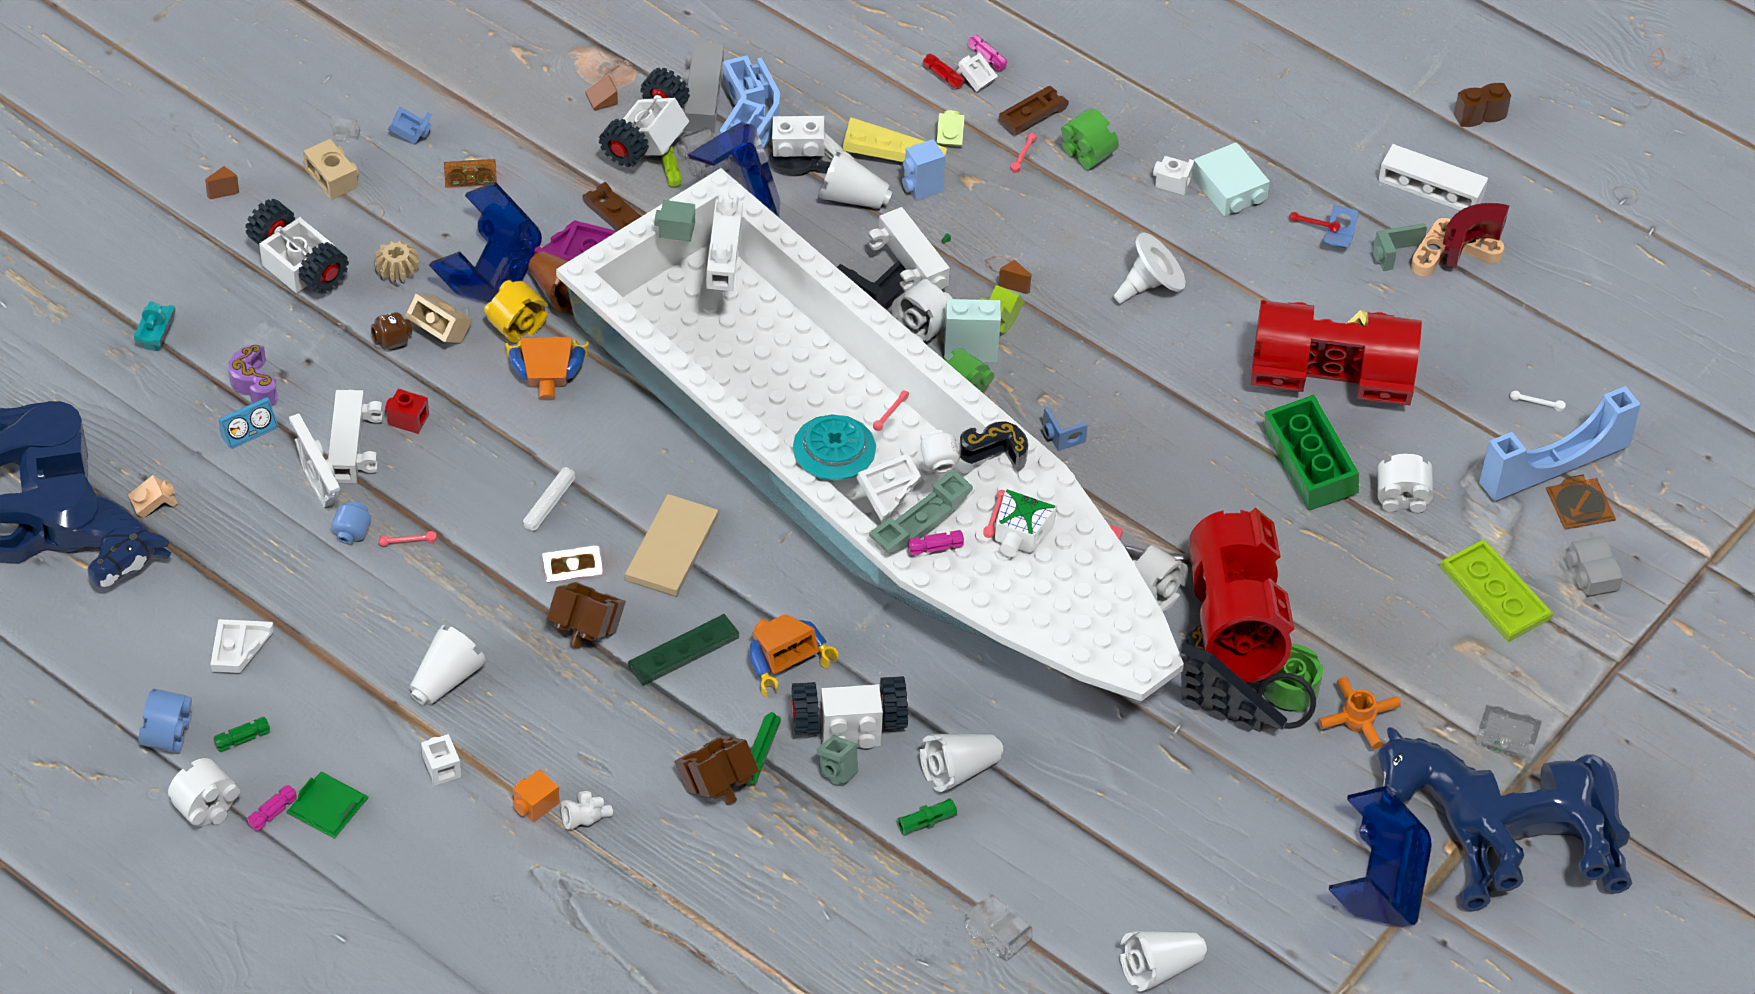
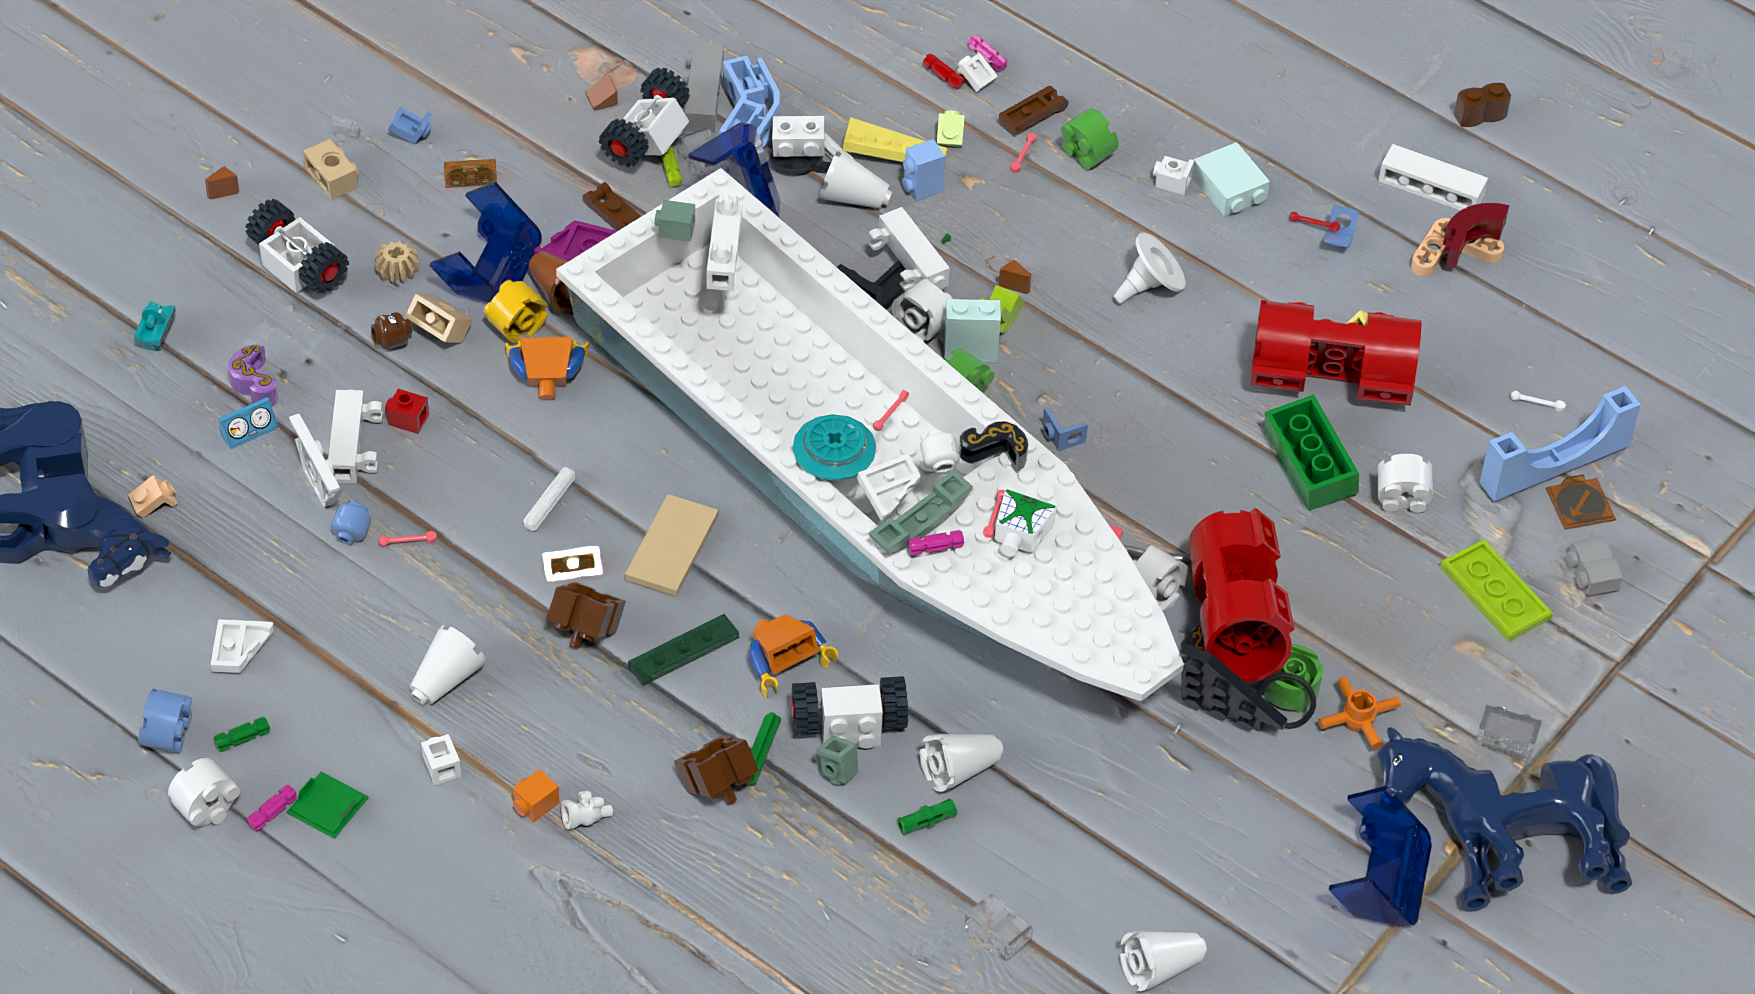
sand green bracket [1373,223,1427,271] -> none

